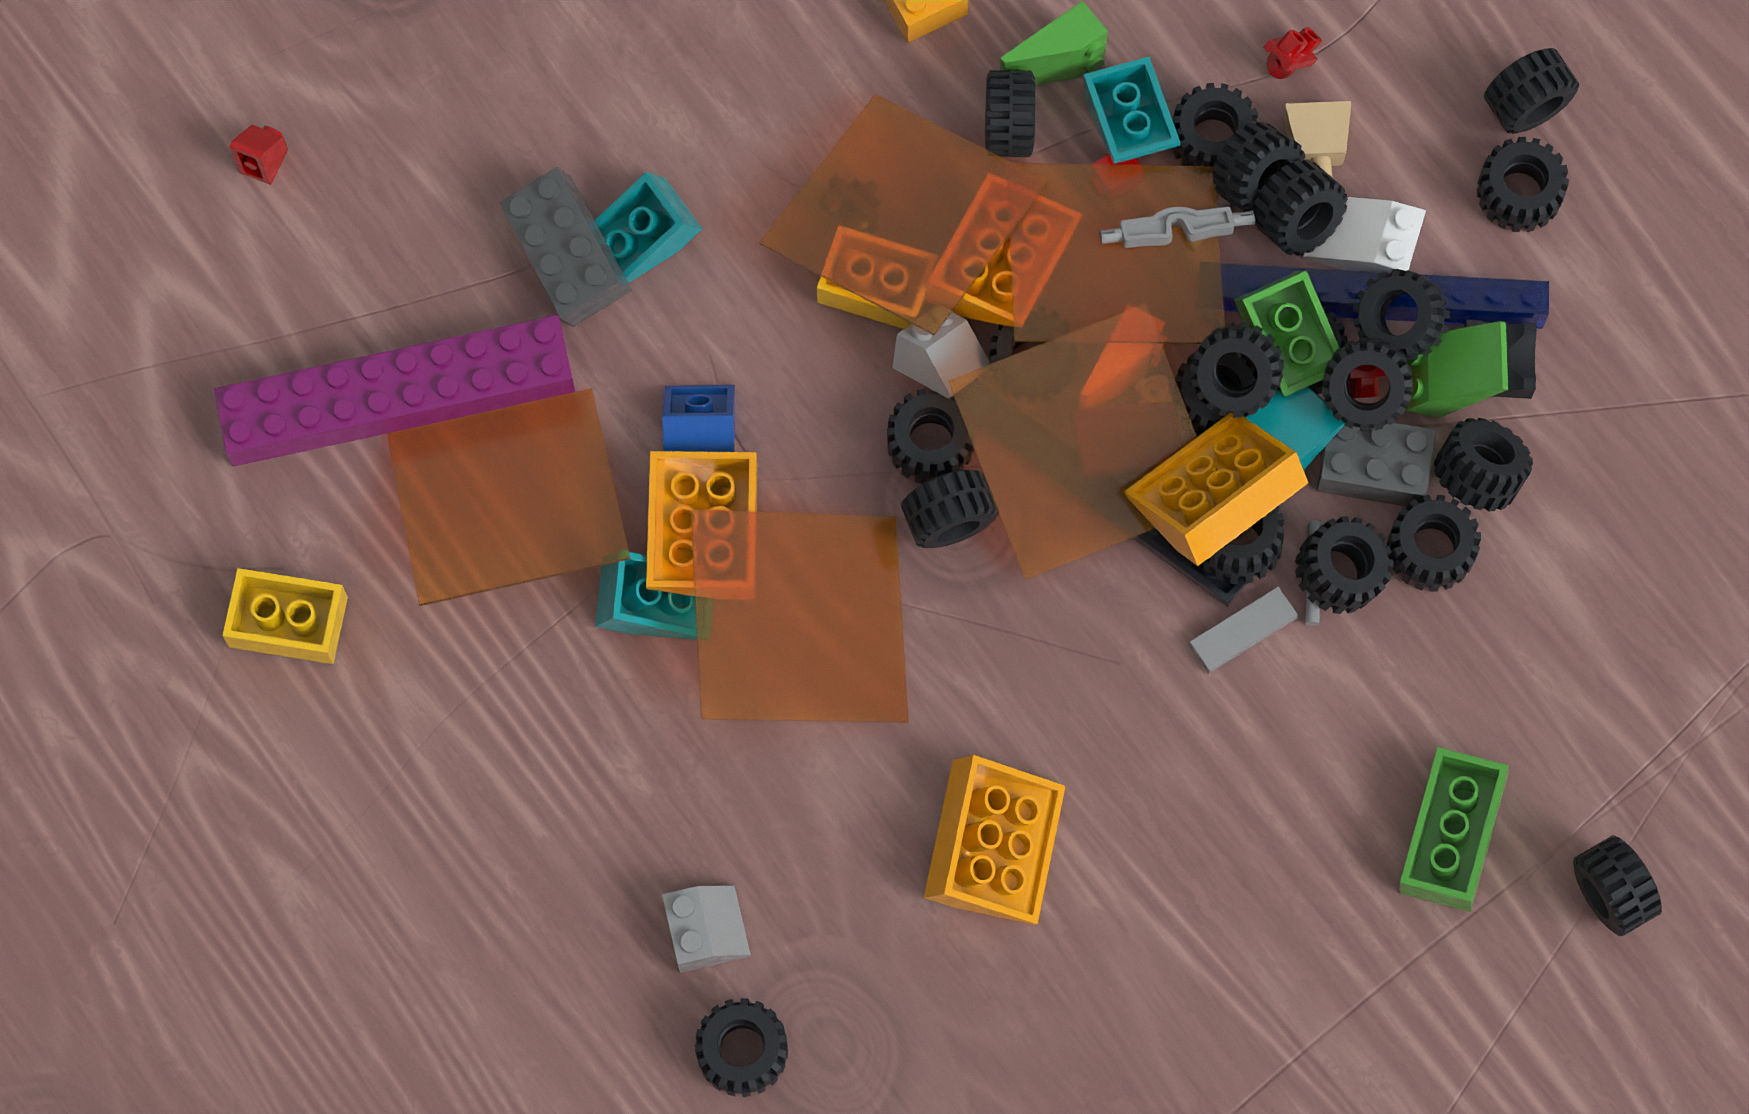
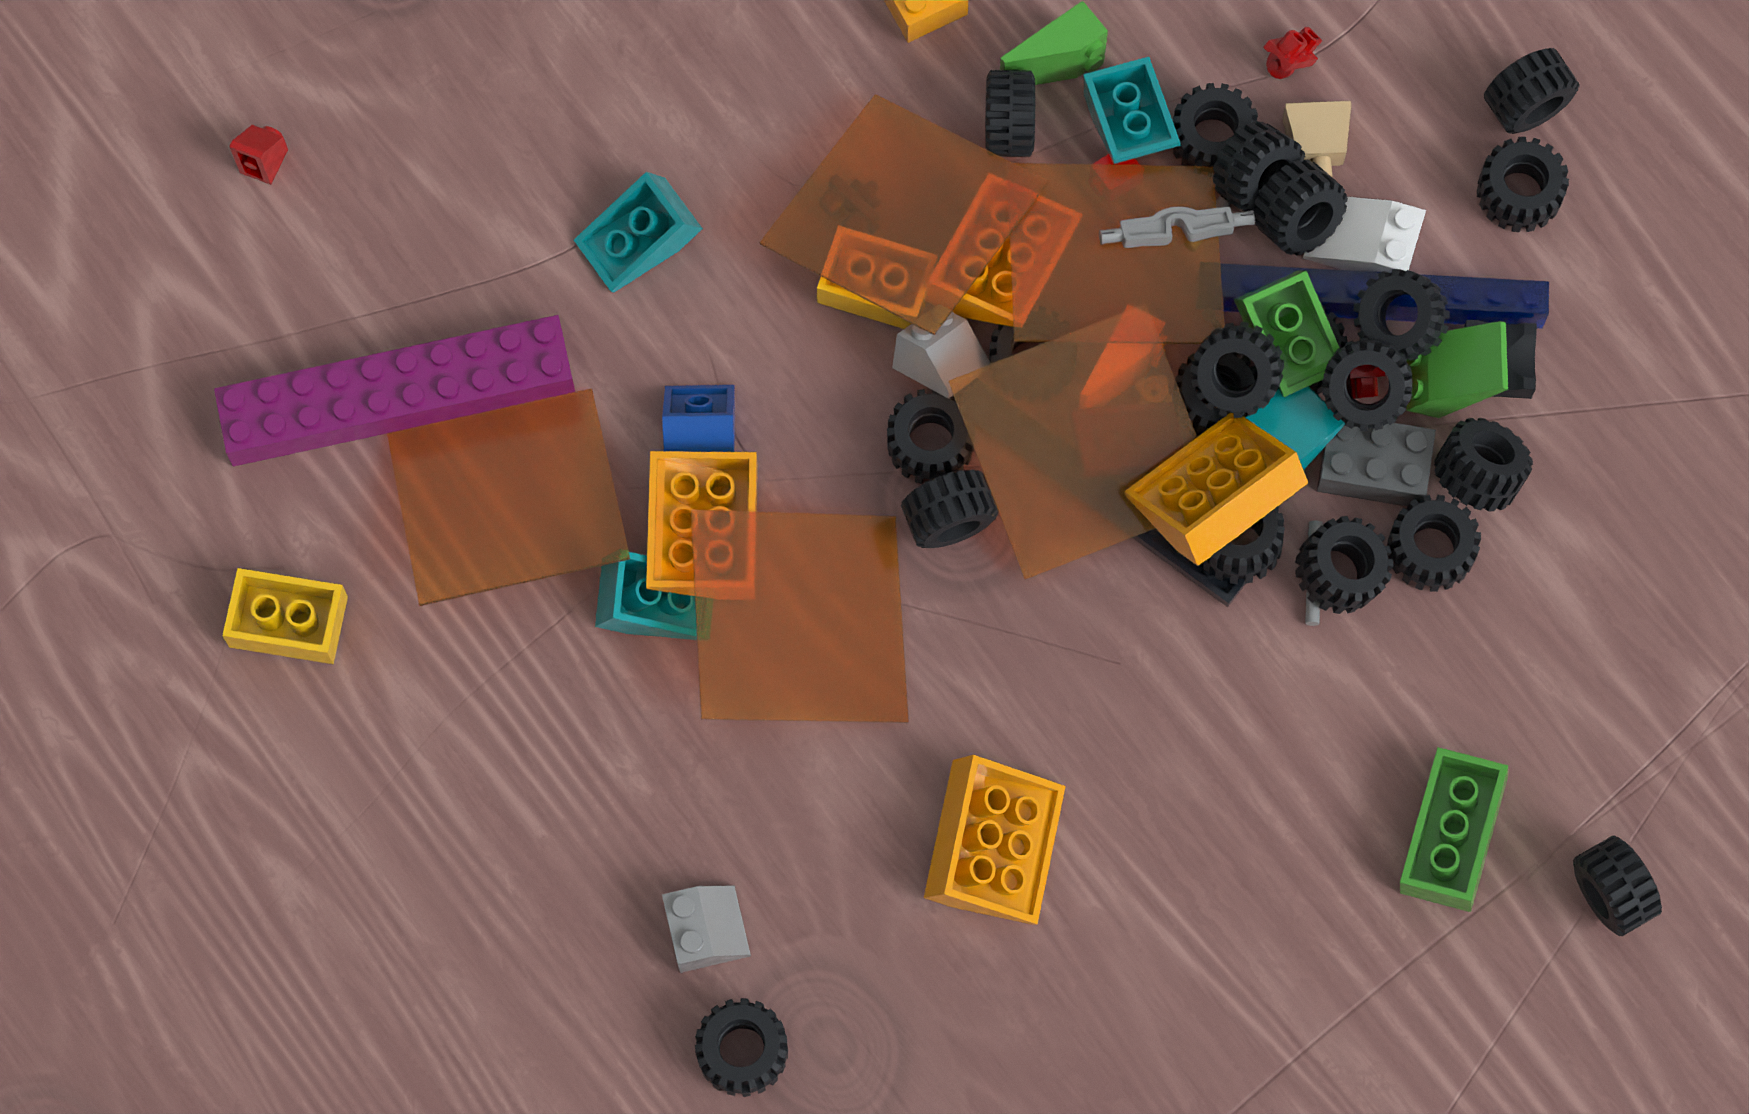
dark grey brick [499,167,632,327] -> none
light grey tile [1189,587,1298,674] -> none

